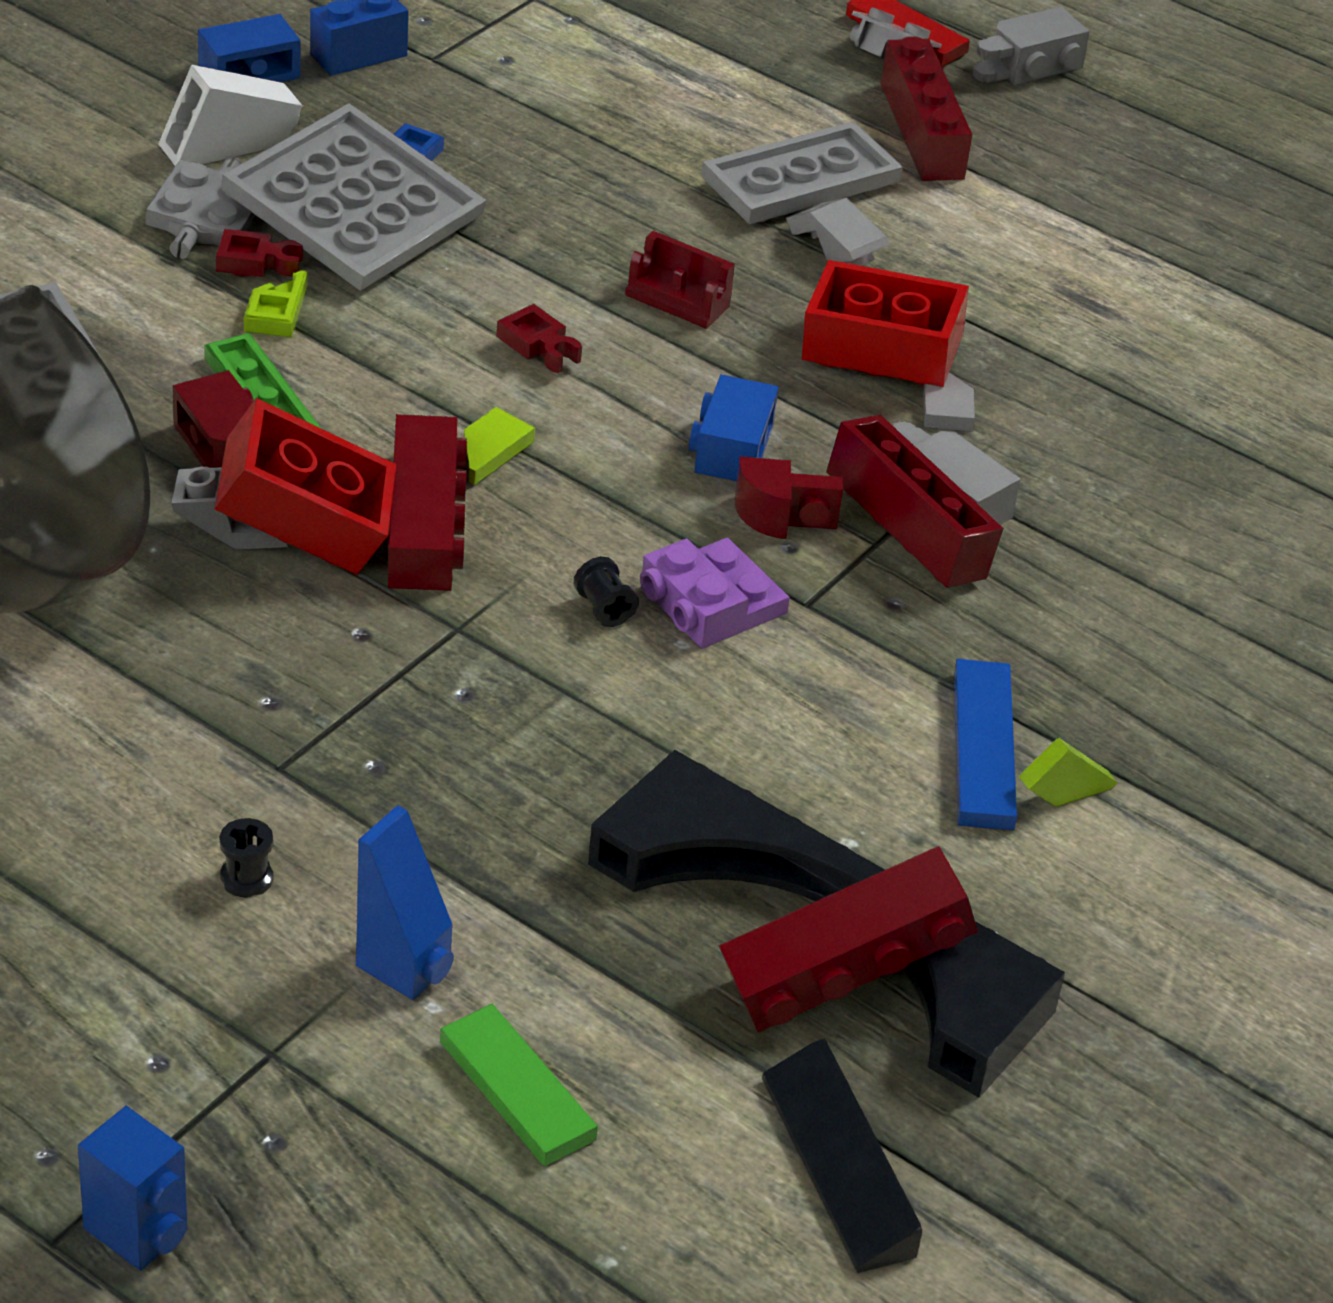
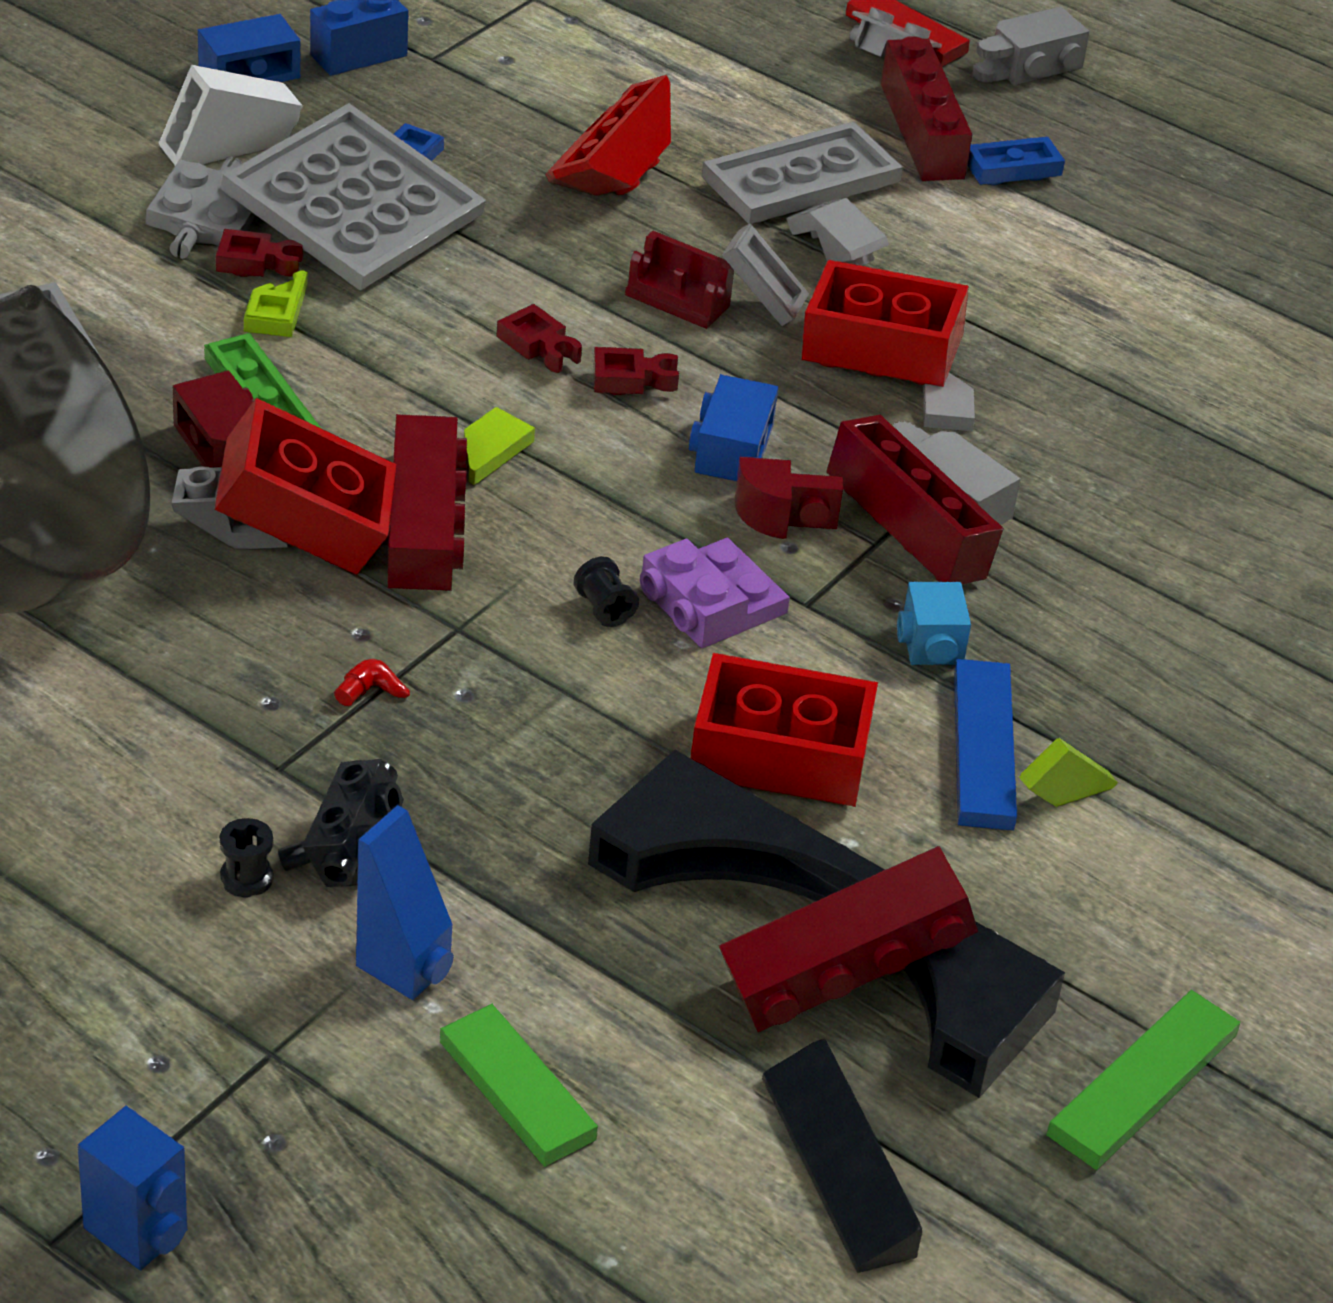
none -> black brick [278,759,404,887]
none -> red animal [334,659,410,706]
none -> red wedge [545,75,671,196]
none -> dark red plate [593,347,679,395]
none -> red brick [691,653,878,807]
none -> light grey tile [722,223,809,326]
none -> dark azure brick [897,582,971,665]
none -> blue plate [967,136,1065,185]
none -> bright green tile [1046,989,1241,1171]

